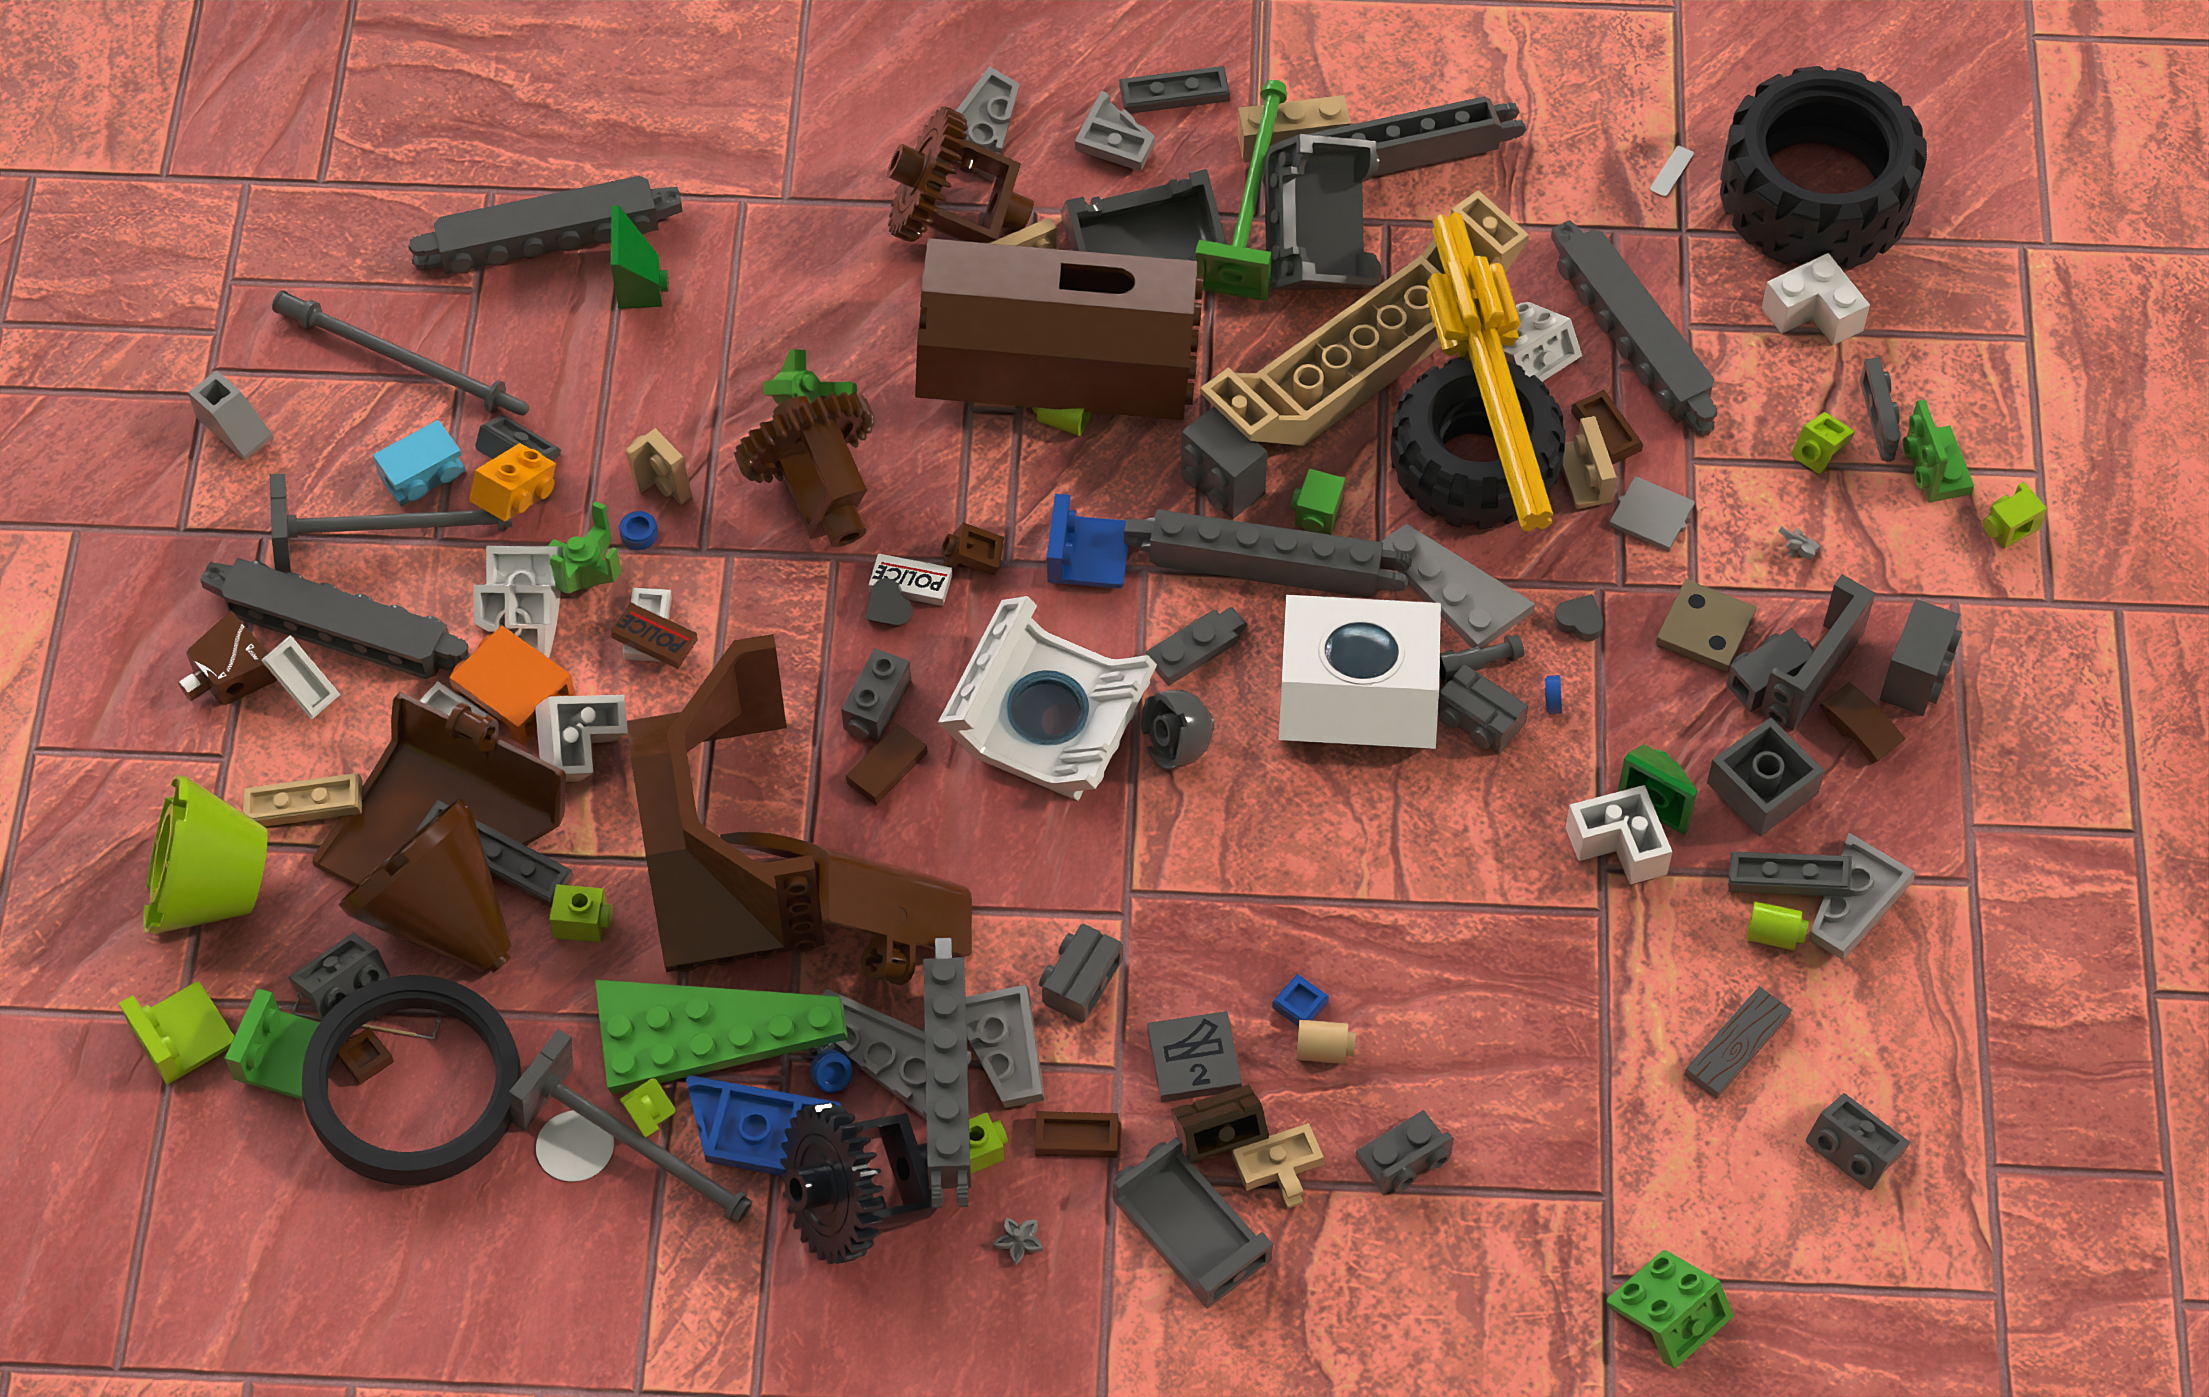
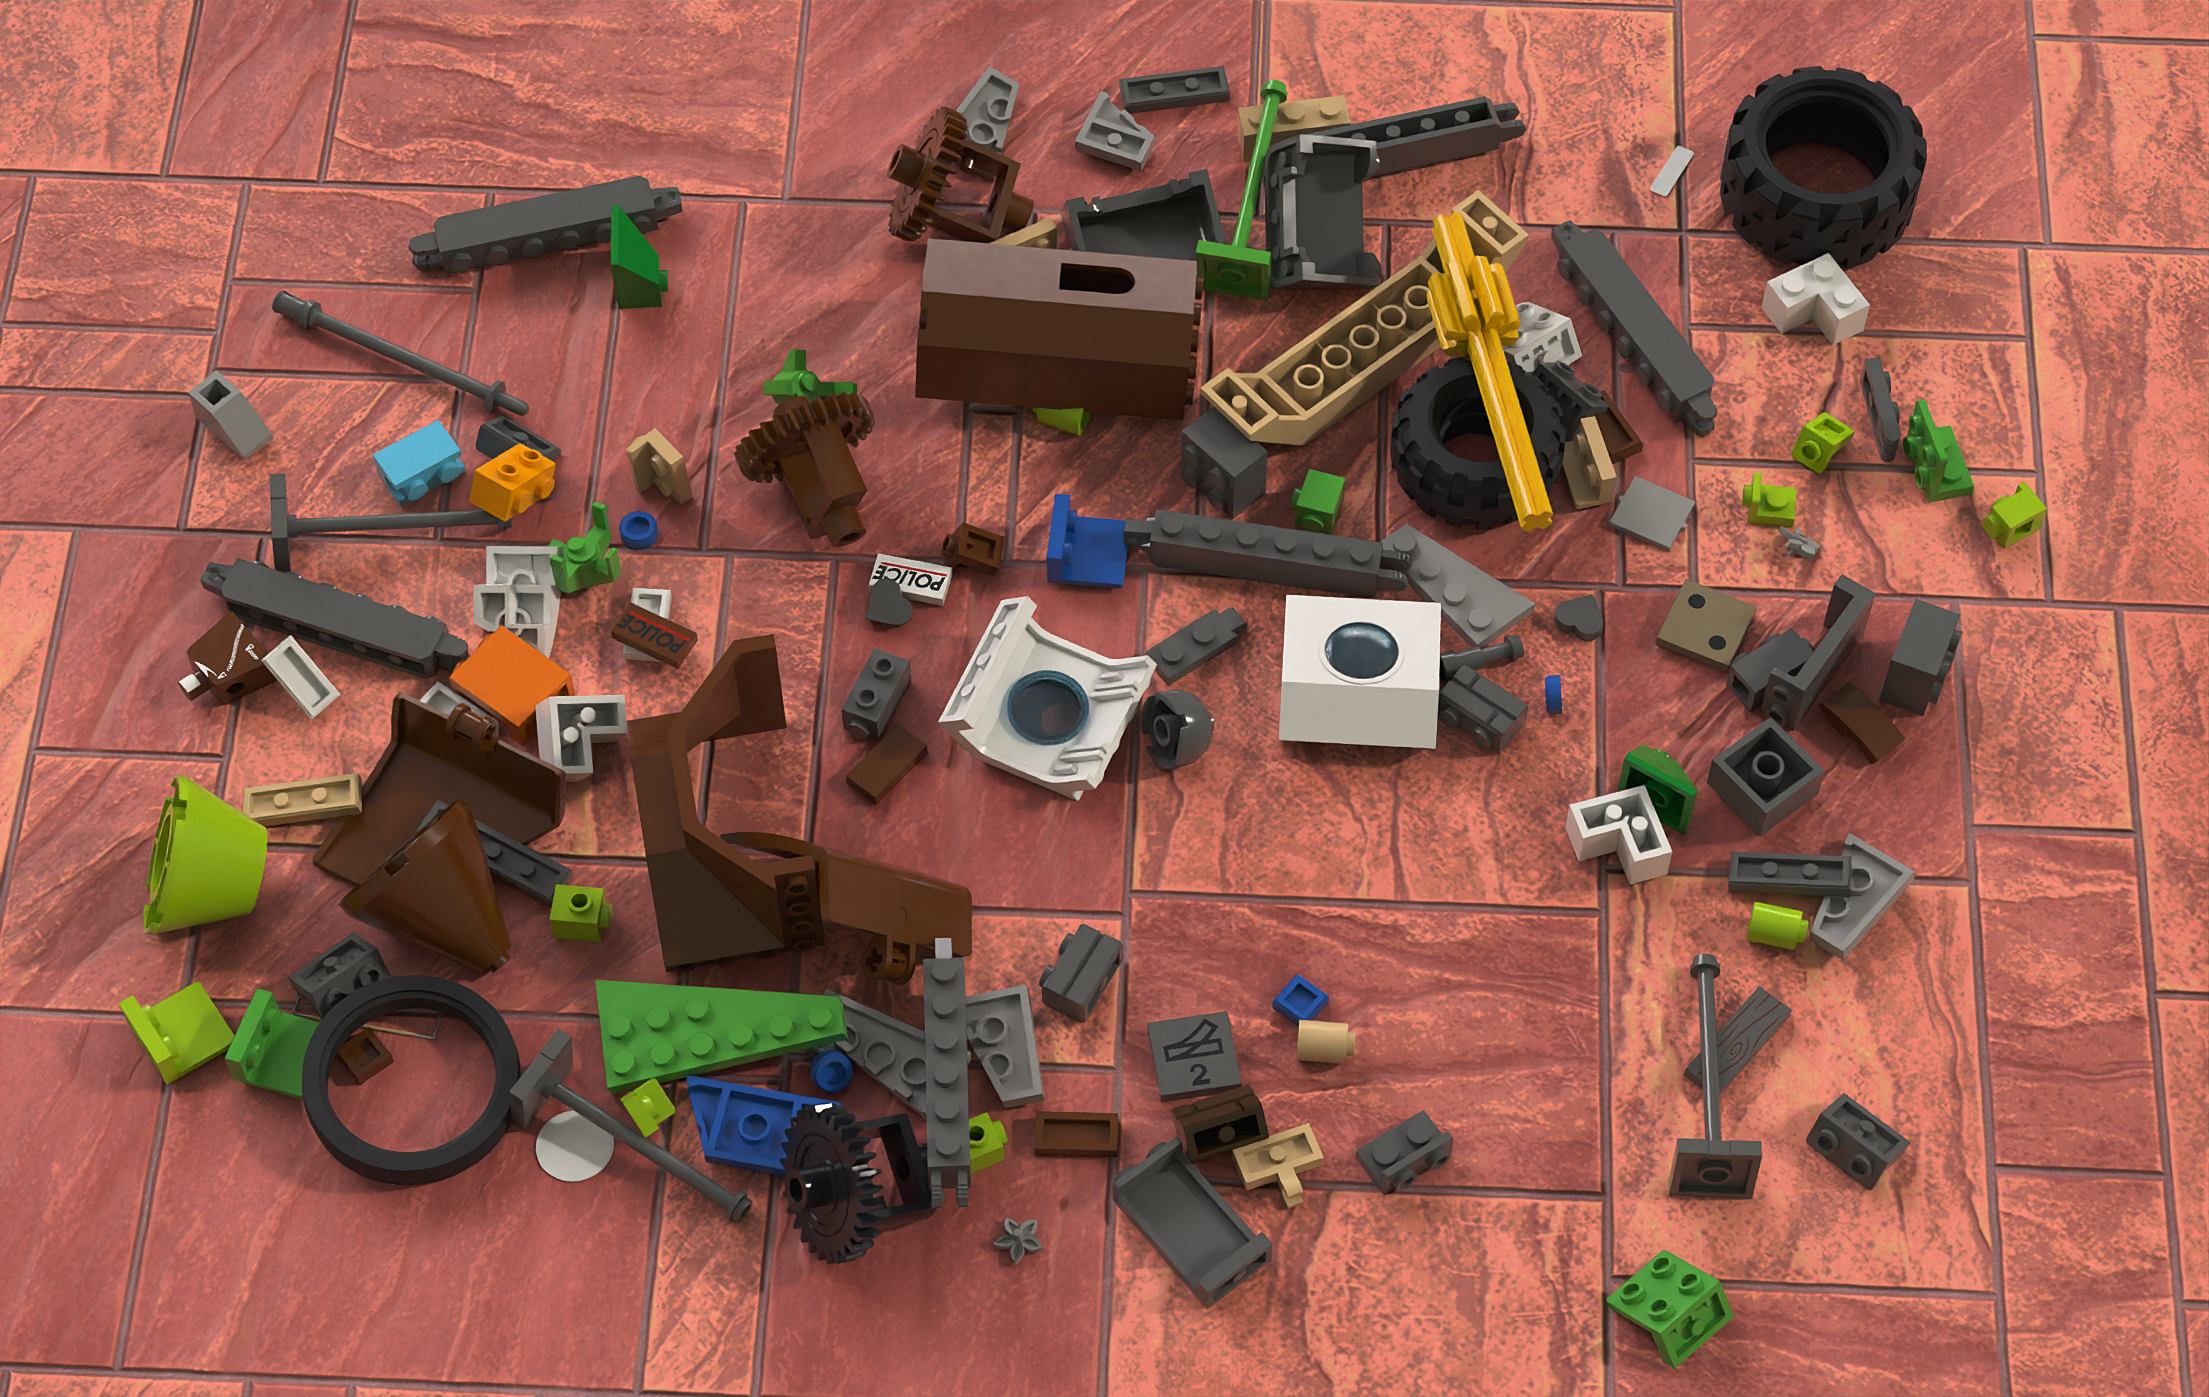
none -> dark grey bracket [1530,361,1609,442]
none -> dark grey tile [1668,954,1762,1199]
none -> lime bracket [1742,472,1797,528]

